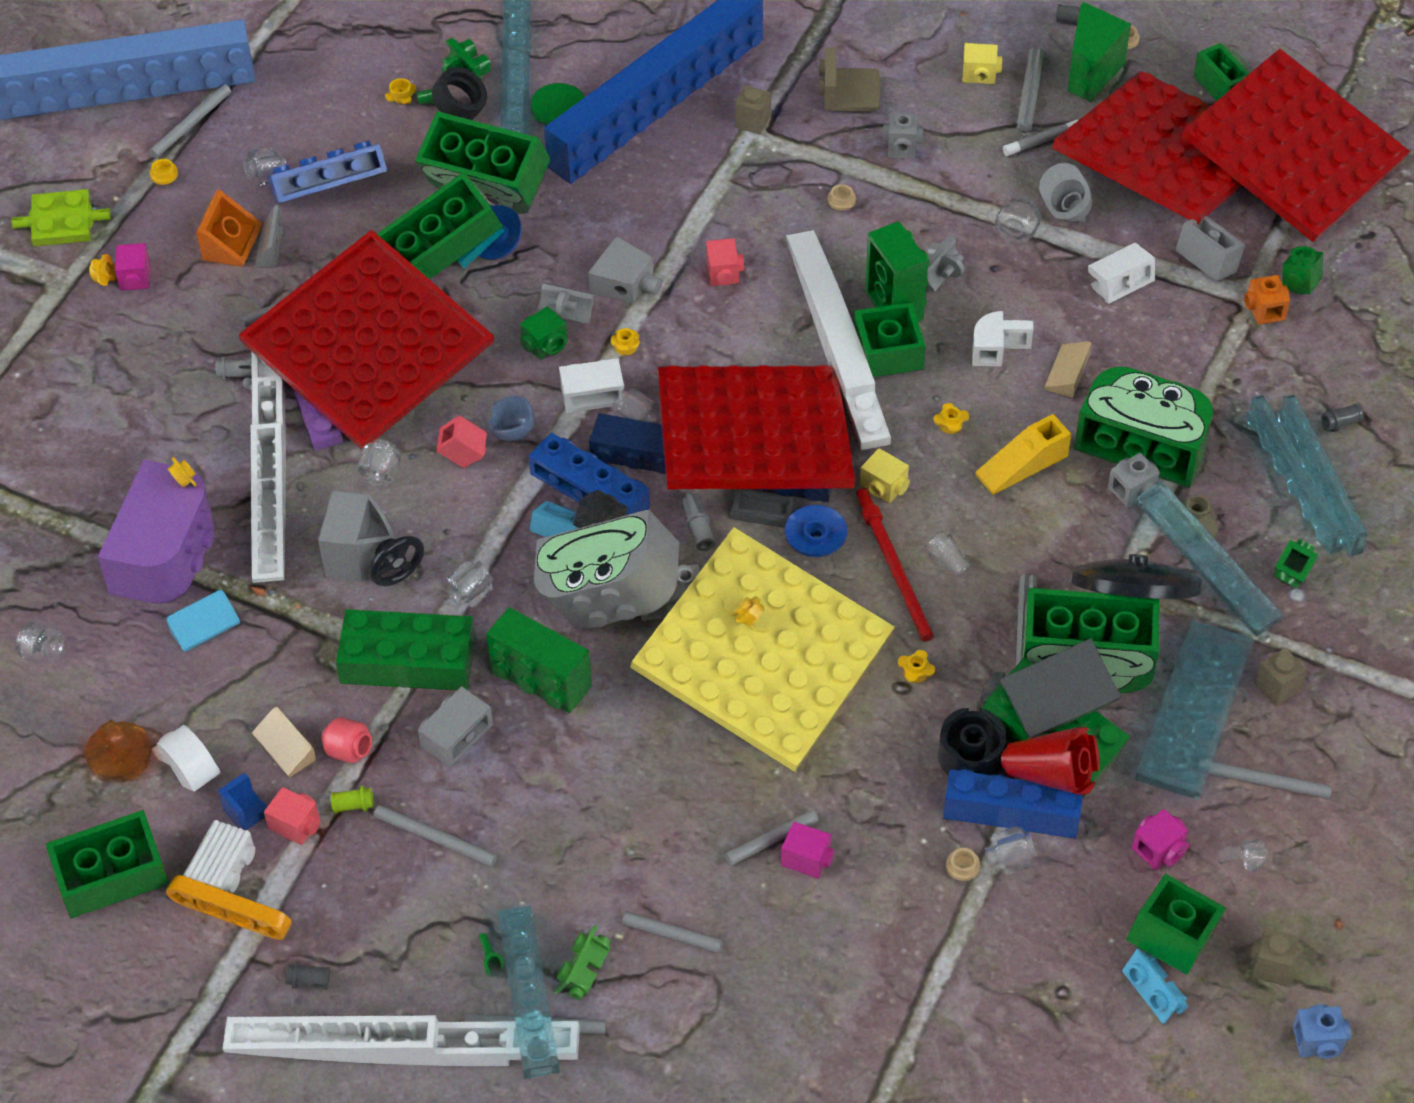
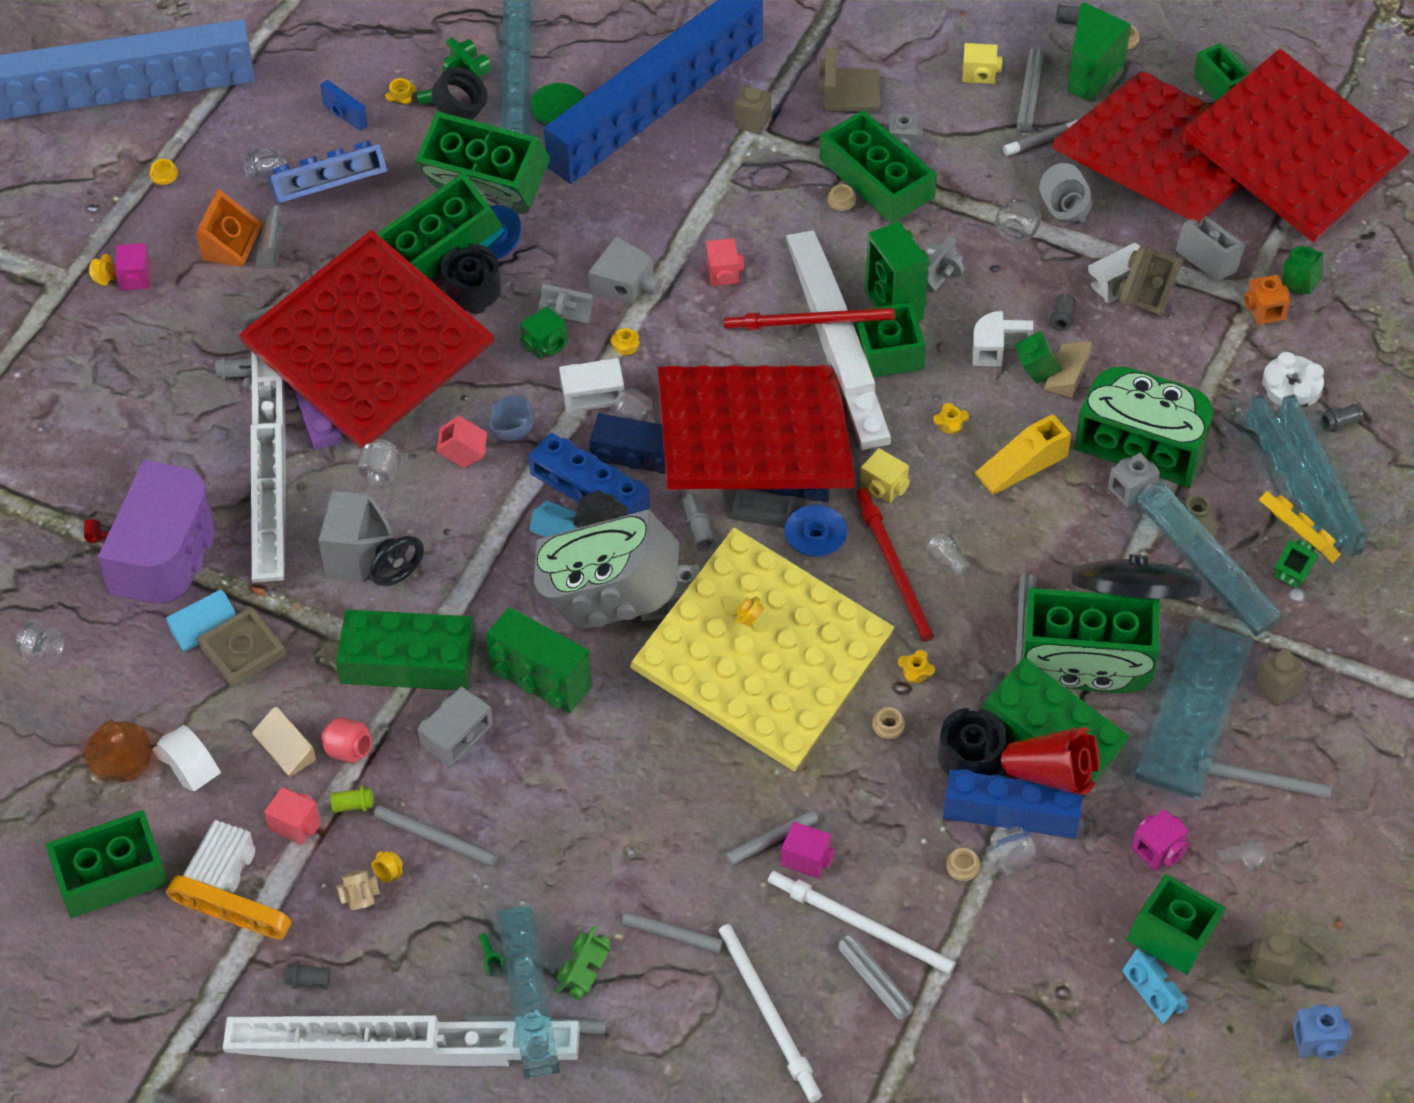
lime plate [11,189,111,246] -> none
light grey bar [149,84,231,159] -> none
yellow plate [167,456,197,488] -> none
blue panel [218,773,267,830] -> none
clear head [446,561,494,607] -> none
dark grey tile [1000,639,1121,738] -> none
none -> red hand [84,519,109,544]
none -> dark tan plate [197,606,287,688]
none -> blue plate [320,80,368,131]
none -> tan gear [337,870,380,910]
none -> yellow plate [371,851,403,883]
none -> black brick [441,244,502,314]
none -> white bar [719,924,822,1102]
none -> red bar [724,308,895,331]
none -> white bar [768,870,956,974]
none -> green brick [819,110,937,224]
none -> light grey axle [839,935,913,1020]
none -> tan plate [872,707,905,739]
none -> green brick [1014,330,1062,384]
none -> dark grey pin [1050,294,1076,331]
none -> dark tan bracket [1118,246,1184,315]
none -> yellow plate [1259,491,1341,564]
none -> white plate [1262,352,1324,409]

